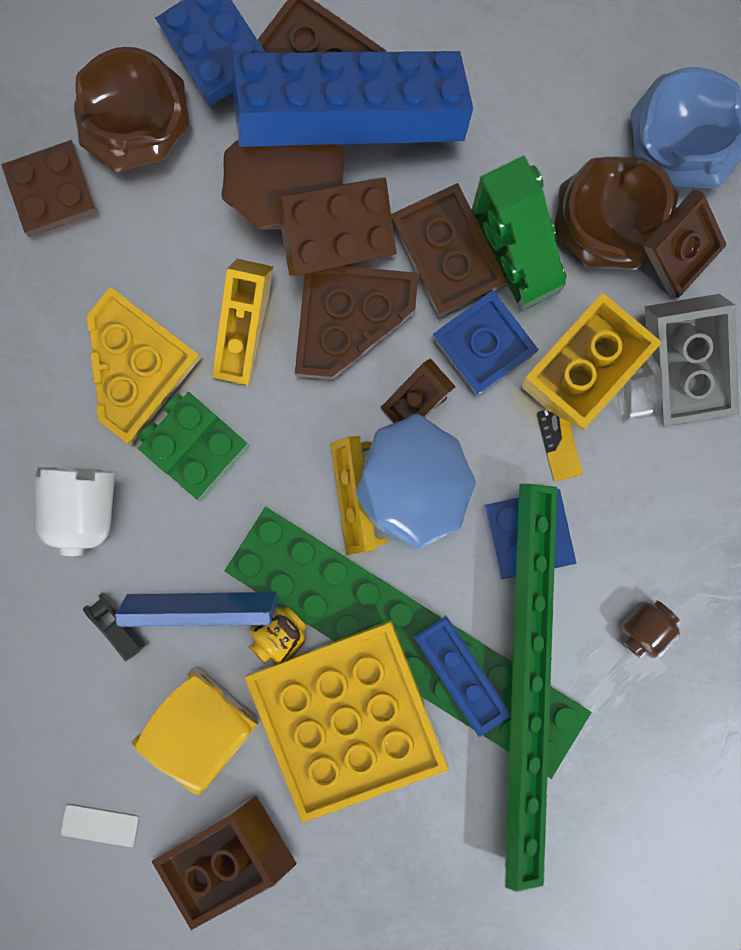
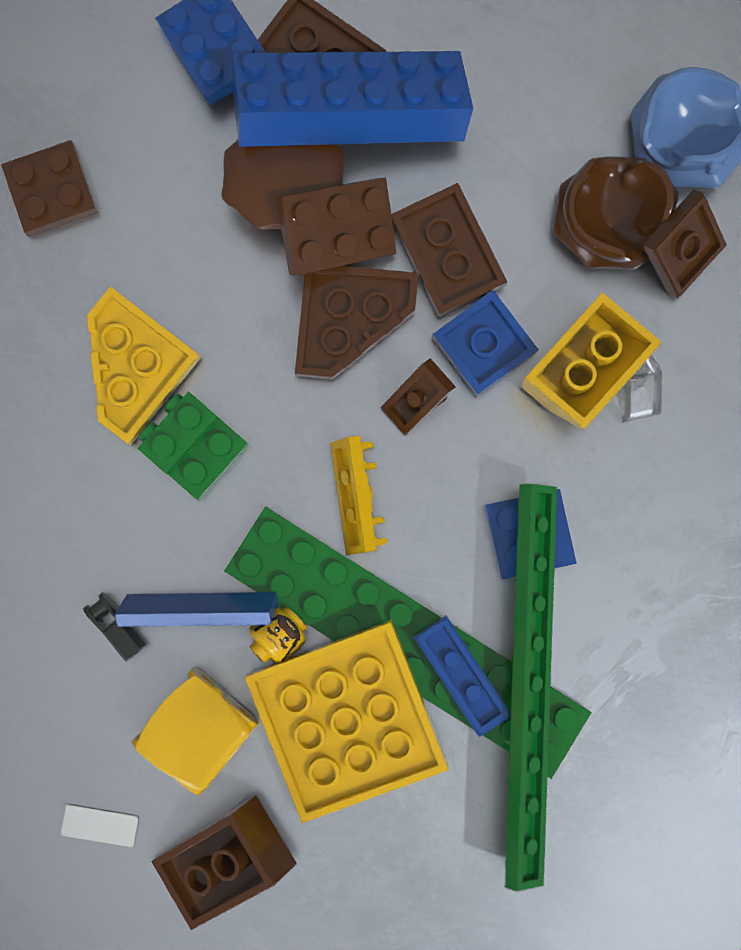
white cylinder [34,467,115,556] -> none
reddish brown piece [74,47,190,172] -> none
yellow slope [212,259,274,385] -> none
medium blue piece [356,414,476,548] -> none
green brick [471,155,567,312] -> none
yellow sticker [537,410,583,482] -> none
reddish brown head [621,600,680,659] -> none
light grey slope [644,294,739,427] -> none

